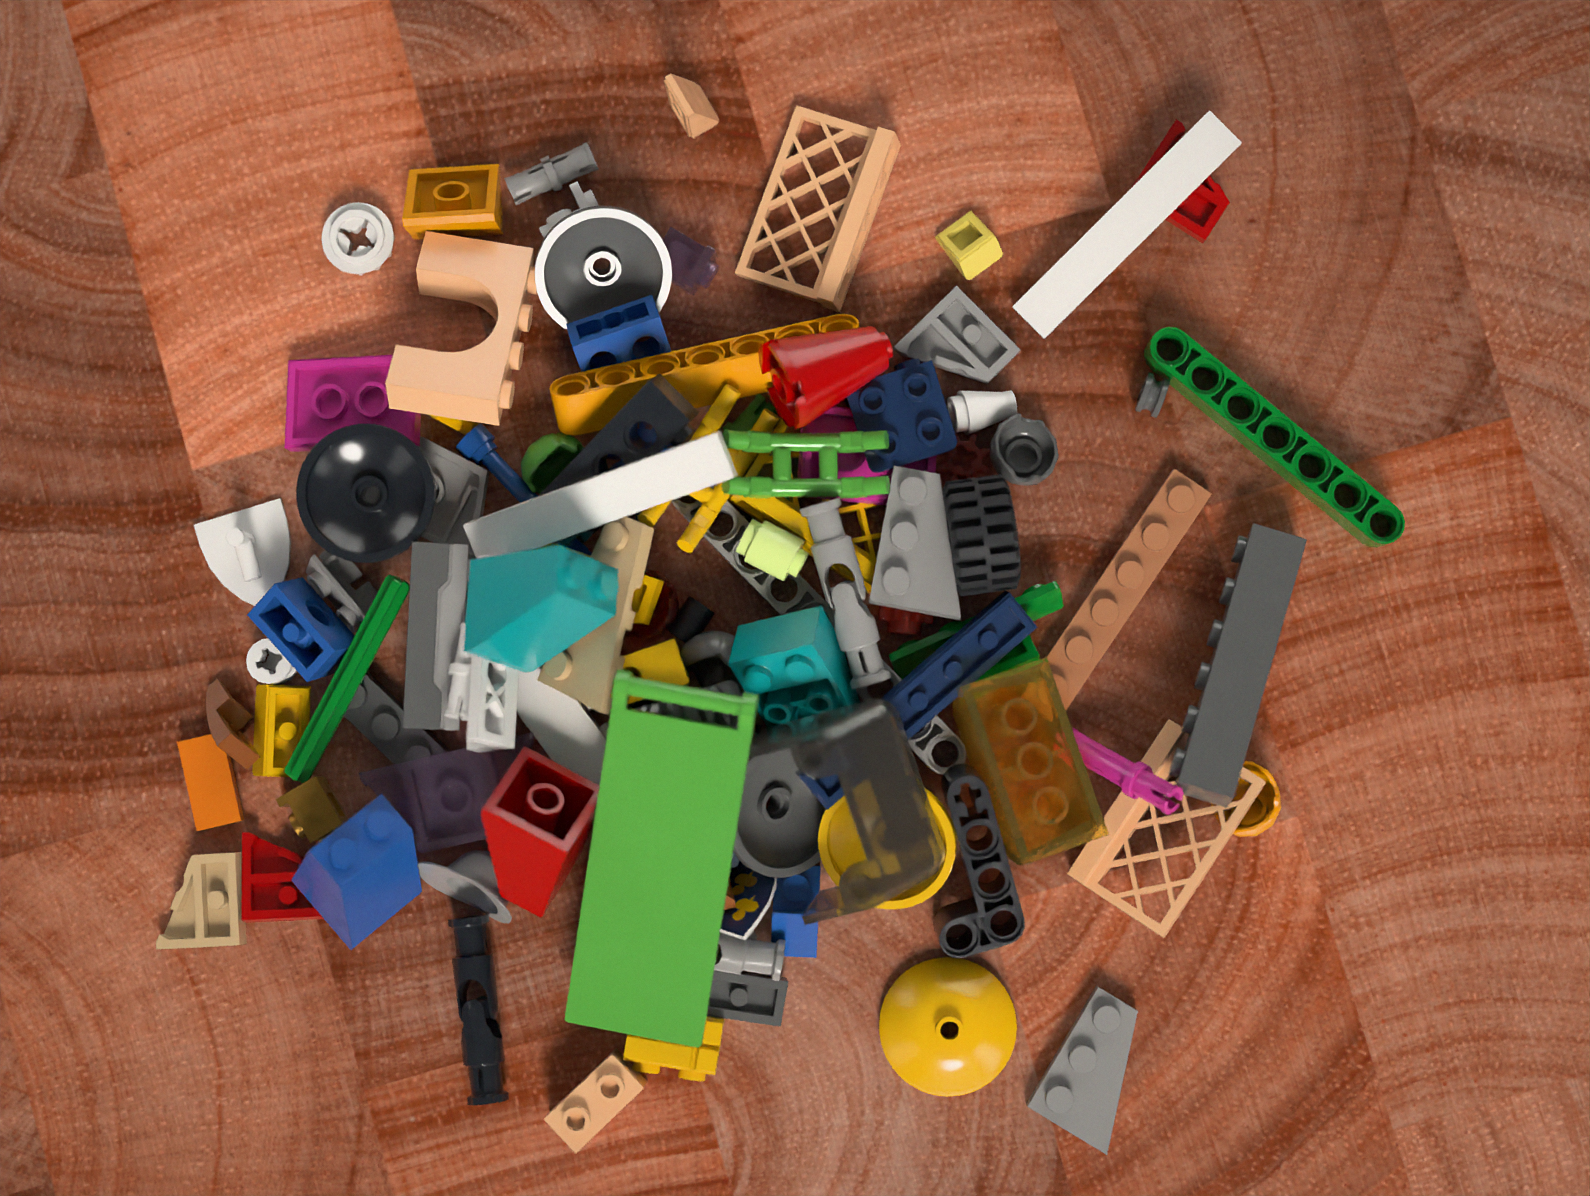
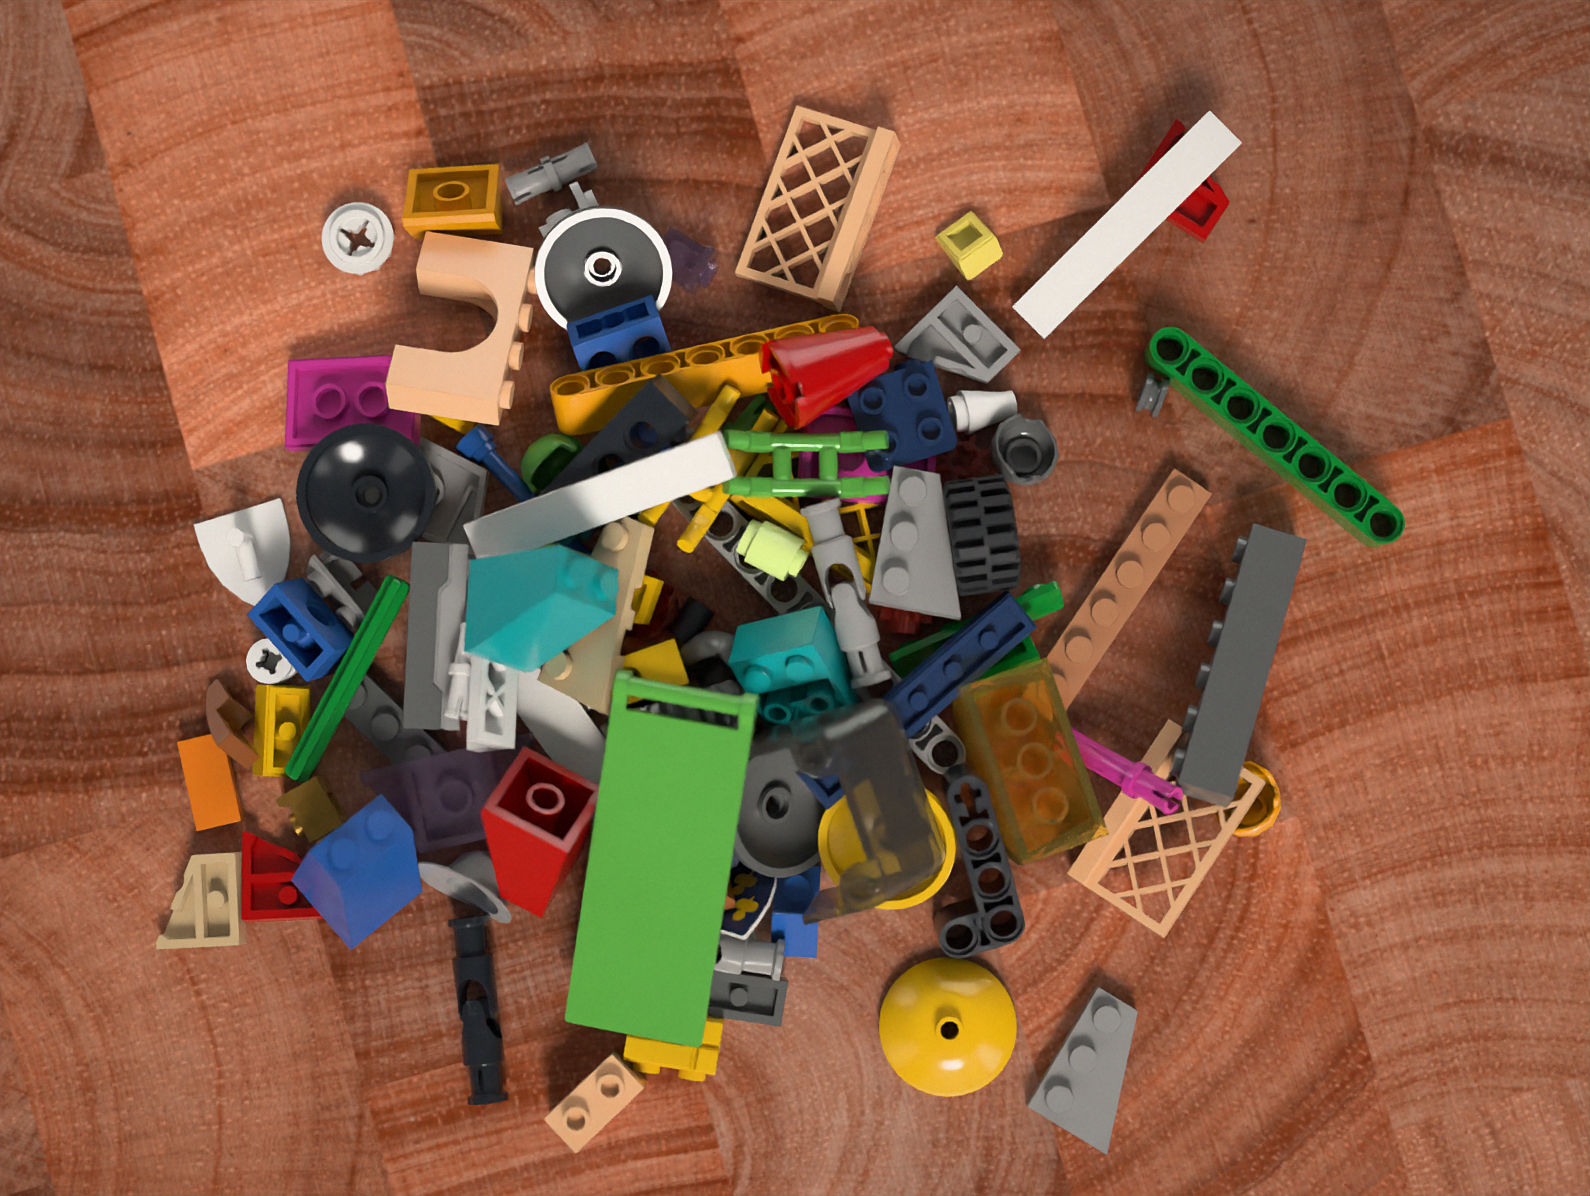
light nougat slope [664,74,719,139] -> none

